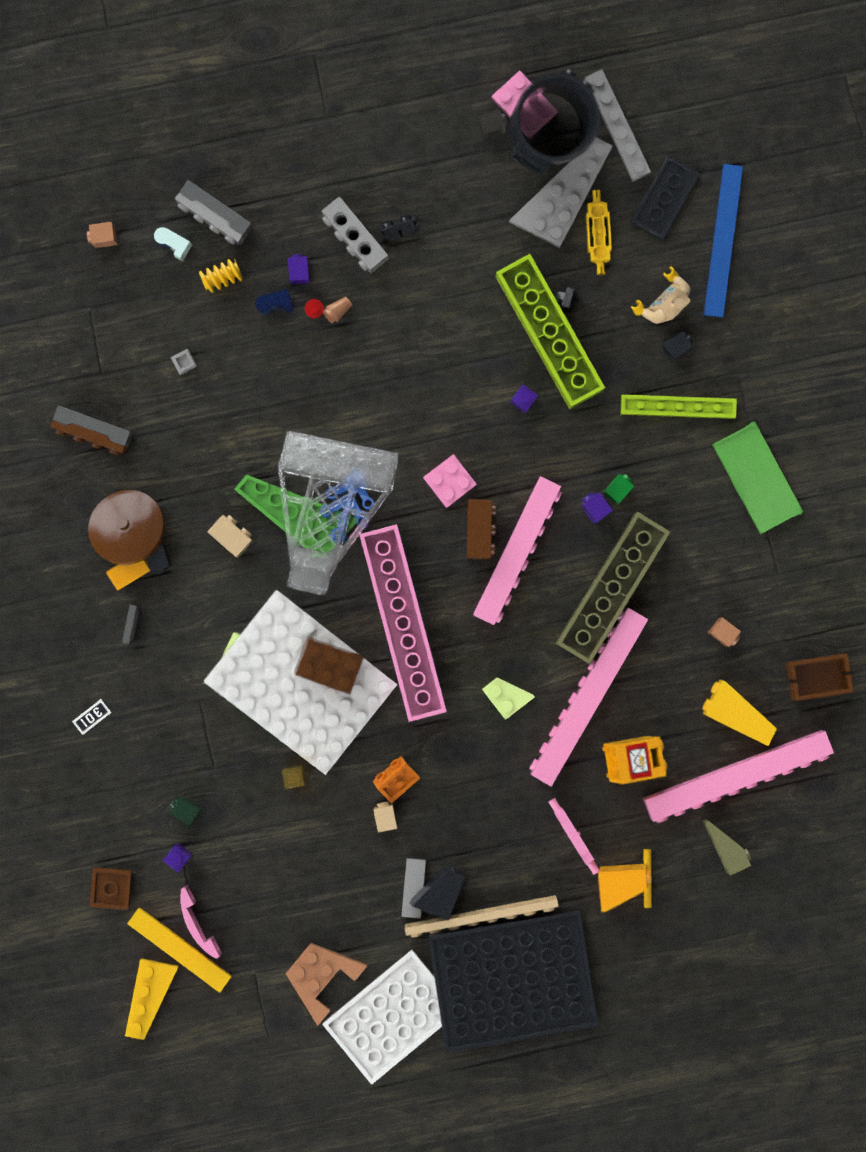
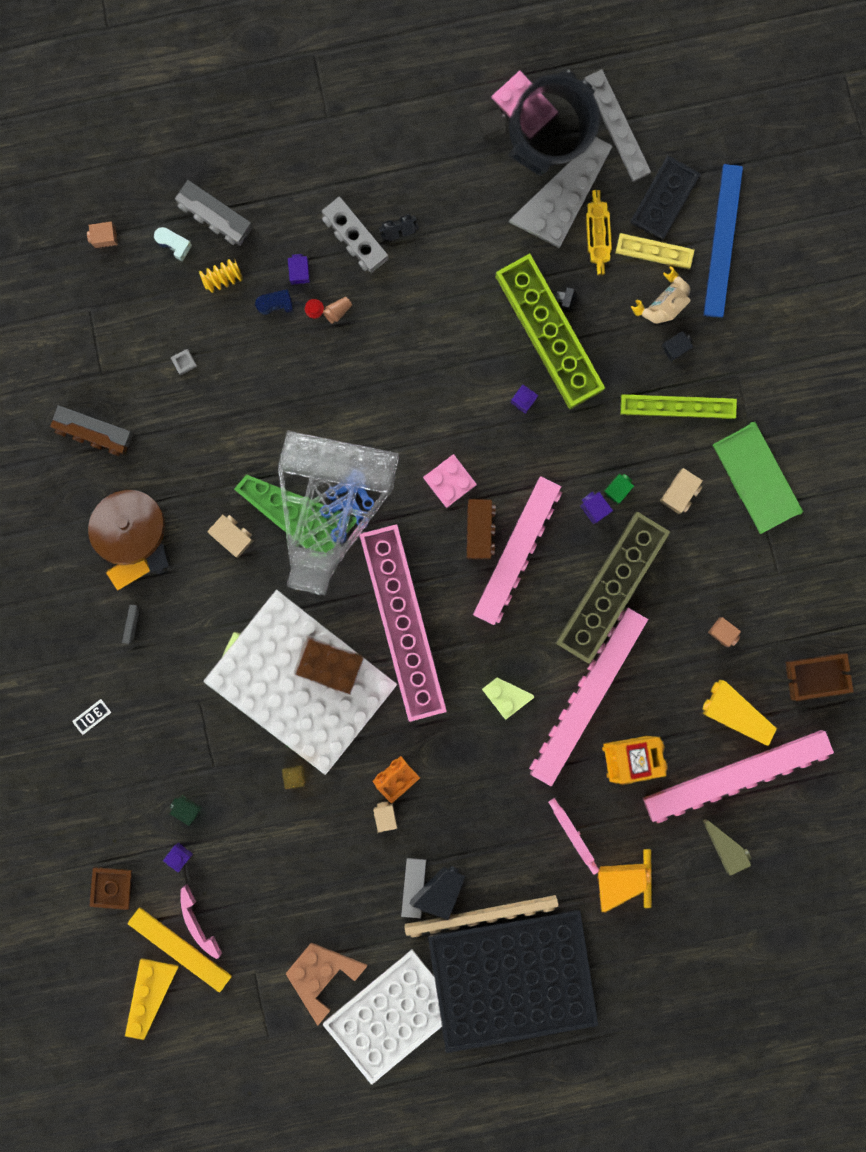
none -> light yellow tile [616,233,694,270]
none -> tan brick [660,468,702,514]

